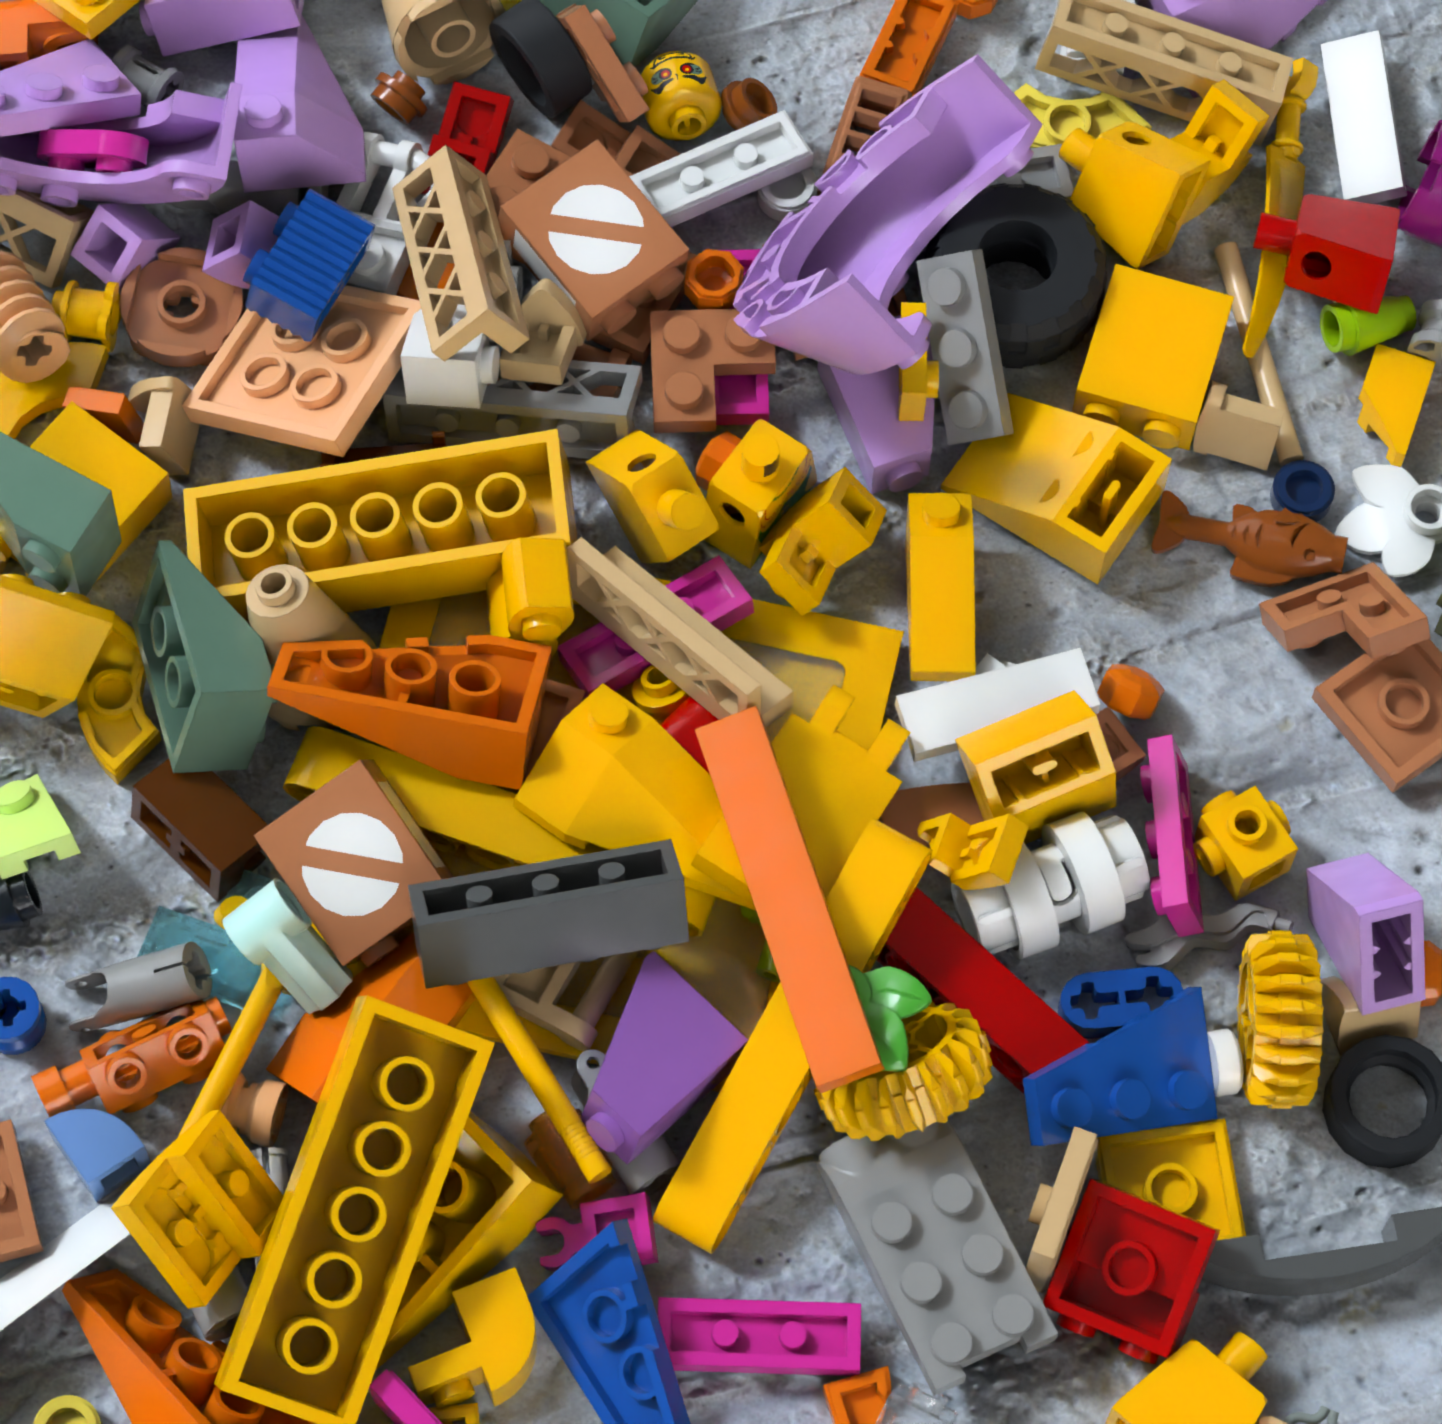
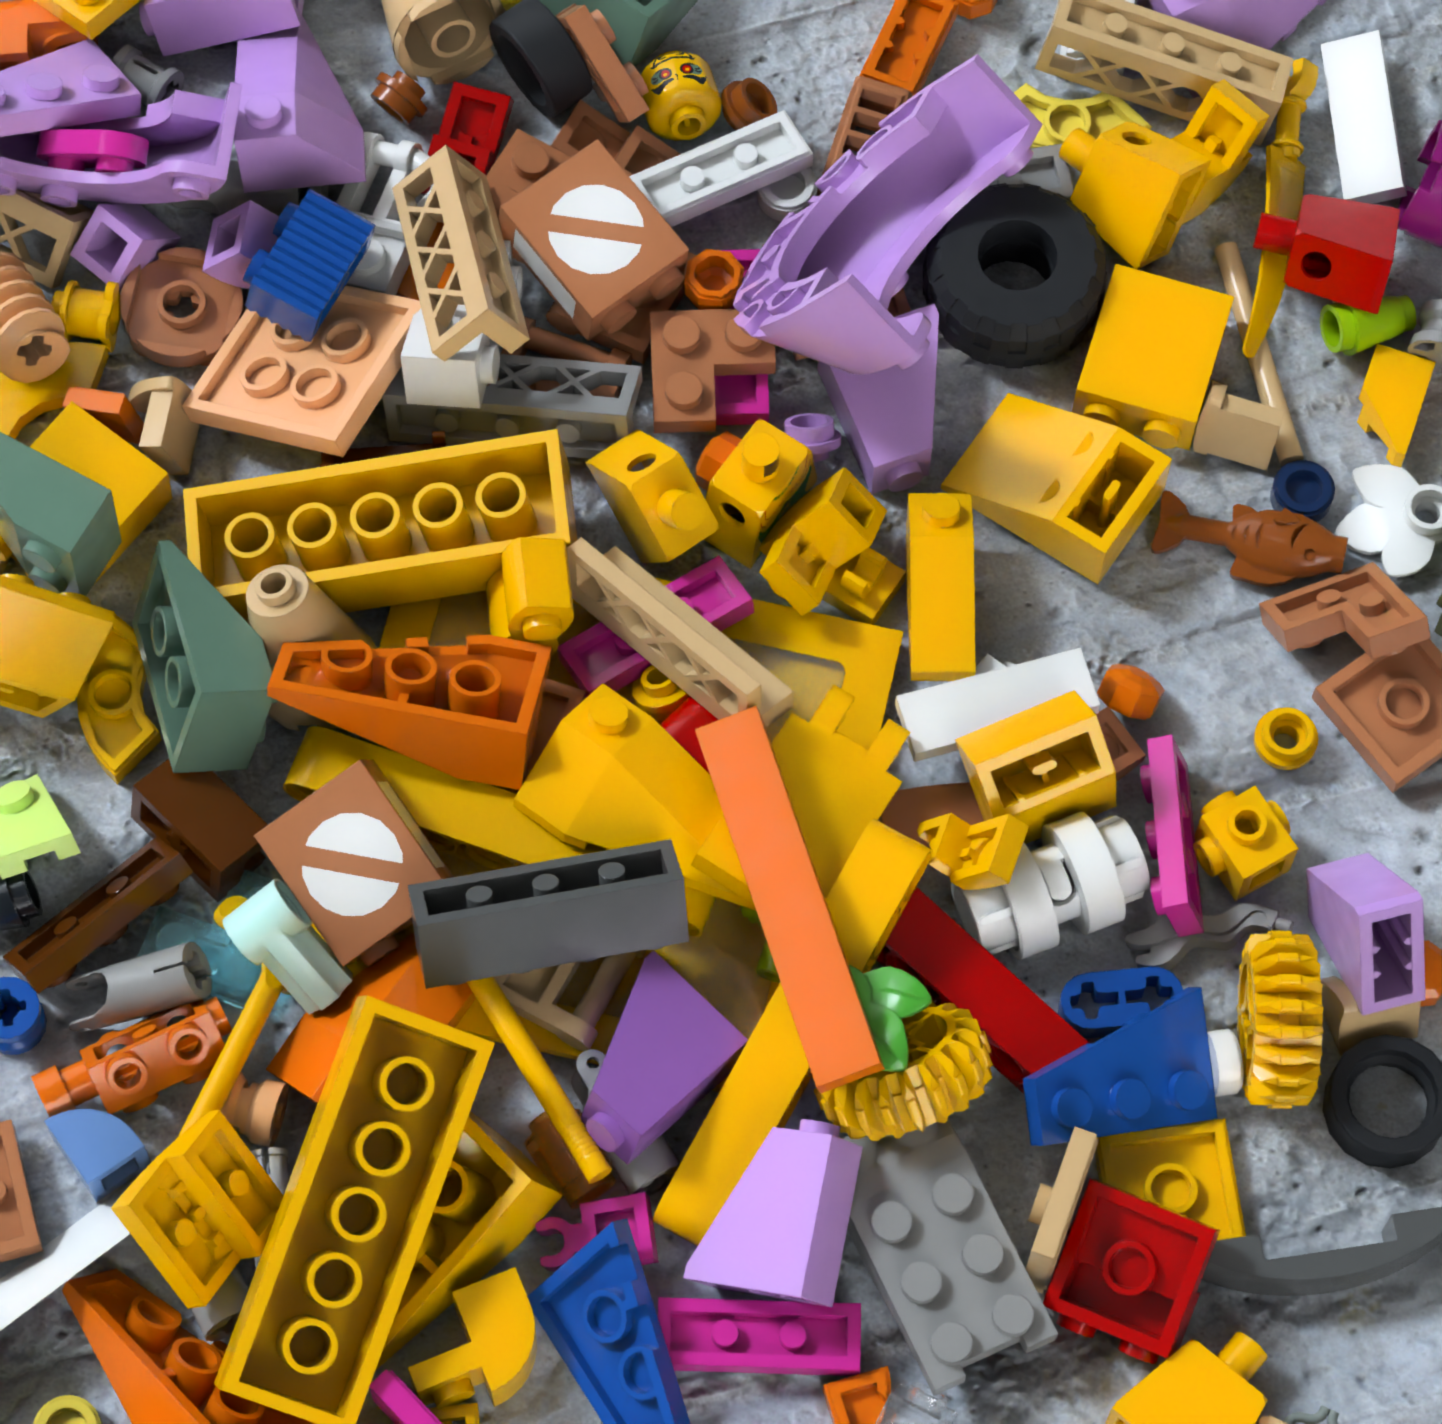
tan tile [499,278,587,385] -> none
yellow plate [899,302,939,421] -> none
light grey plate [916,249,1014,445] -> none
none -> reddish brown plate [3,836,193,994]
none -> lavender slope [683,1119,863,1307]
none -> lavender plate [784,413,841,462]
none -> yellow tile [822,547,906,625]
none -> yellow plate [1253,707,1318,770]

